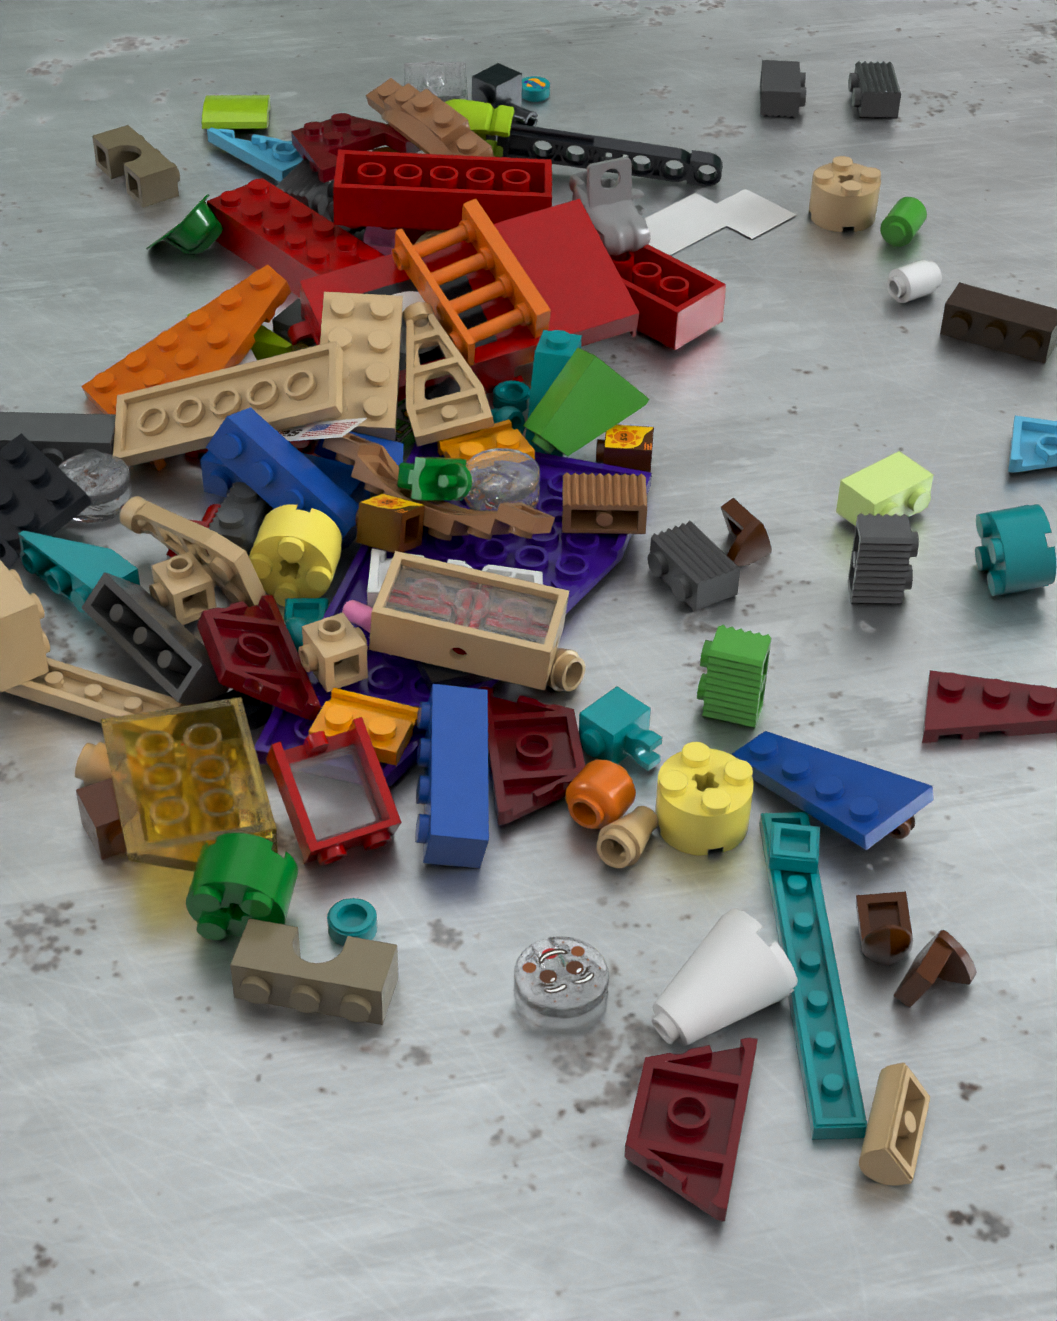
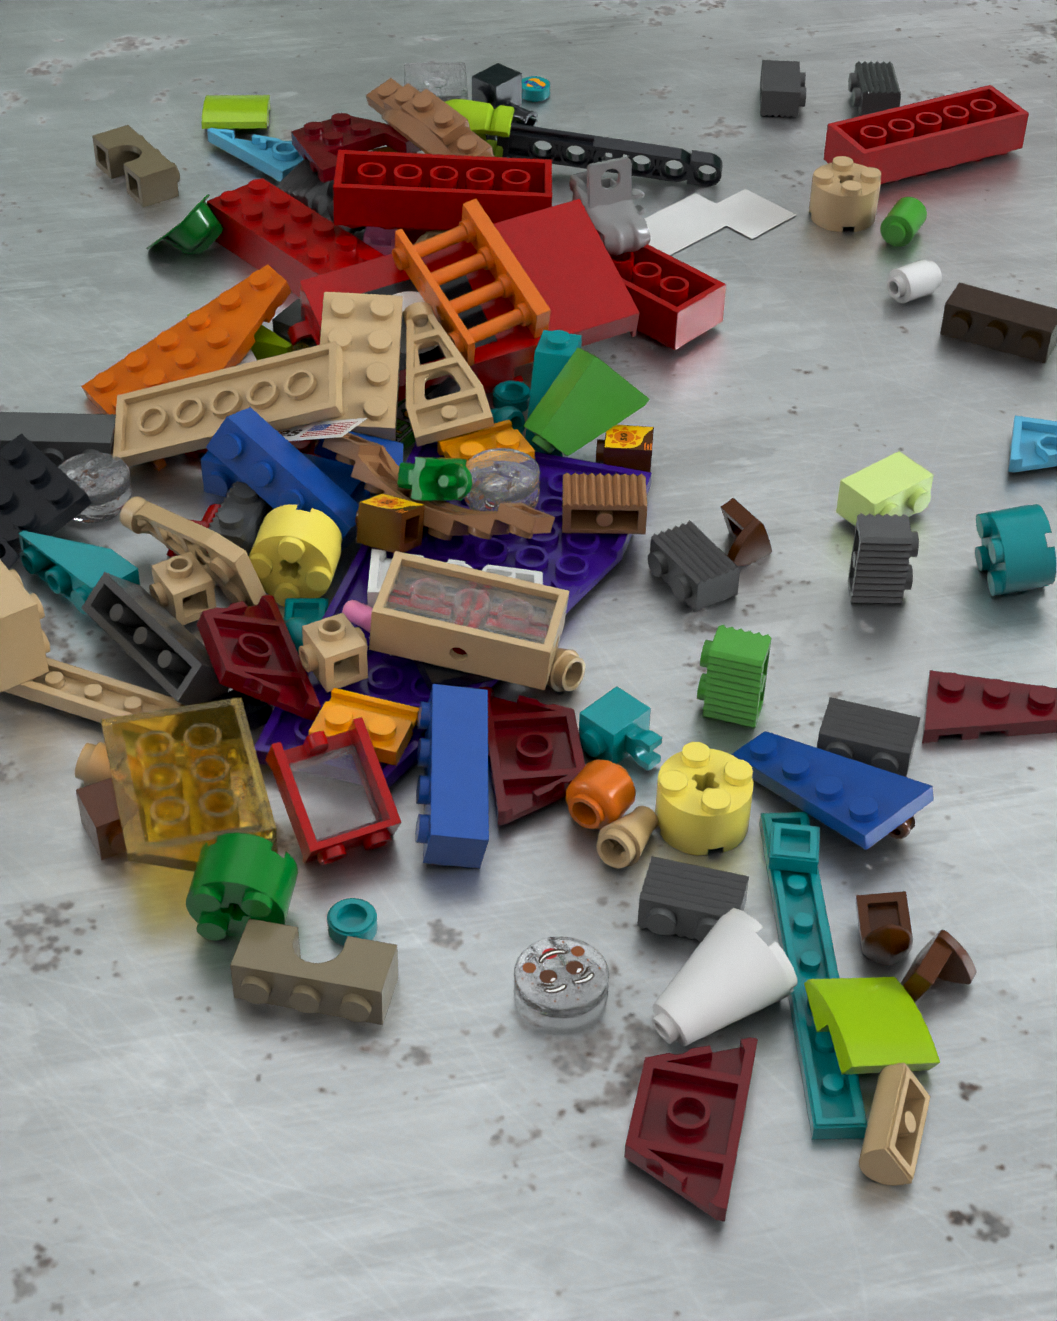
none -> dark grey brick [637,856,749,942]
none -> lime slope [804,977,940,1075]
none -> dark grey brick [817,697,920,777]
none -> red brick [823,85,1029,184]

